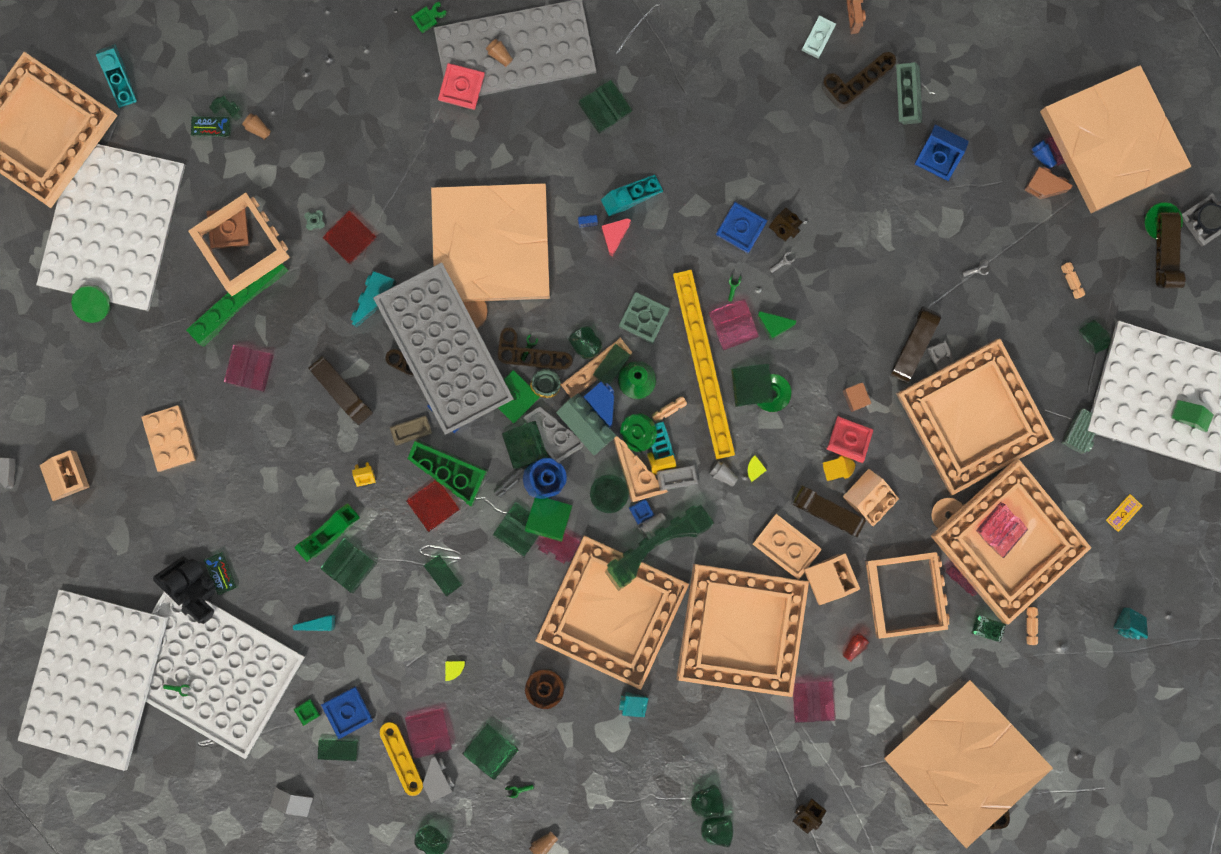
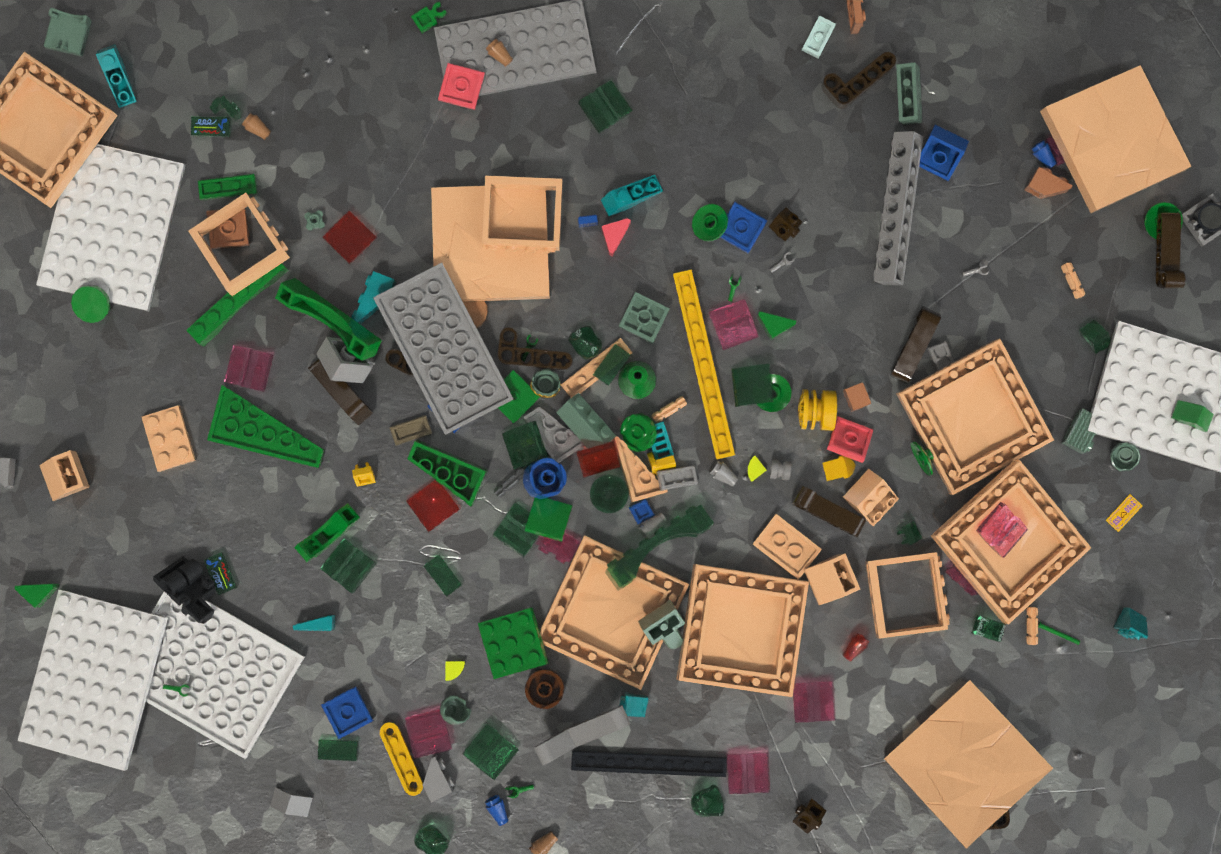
green tile [293,699,321,726] -> none
blue slope [584,382,614,428] -> none
clear green hair [701,815,733,848] -> none
light nougat piece [932,498,963,528] -> none
none -> green slope [15,584,59,608]
none -> sand green piece [44,8,92,57]
none -> green tile [198,174,257,200]
none -> green wing [207,385,324,468]
none -> green arch [275,278,382,361]
none -> light grey hinge [317,337,375,383]
none -> sand green hair [440,695,471,725]
none -> green plate [478,607,549,679]
none -> light nougat window [482,176,563,253]
none -> blue cone [485,795,509,826]
none -> light grey beam [534,705,631,766]
none -> black tile [571,750,727,777]
none -> clear red tile [576,441,620,478]
none -> sand green brick [638,600,685,649]
none -> green dish [692,204,728,241]
none -> clear pink slope [727,753,770,794]
none -> light grey wheel [769,460,791,481]
none -> yellow wheel [798,389,837,431]
none -> light grey brick [874,131,923,285]
none -> clear green tile [897,521,922,545]
none -> green dish [911,441,934,476]
none -> green piece [1038,622,1080,645]
none -> sand green hair [1110,442,1141,471]

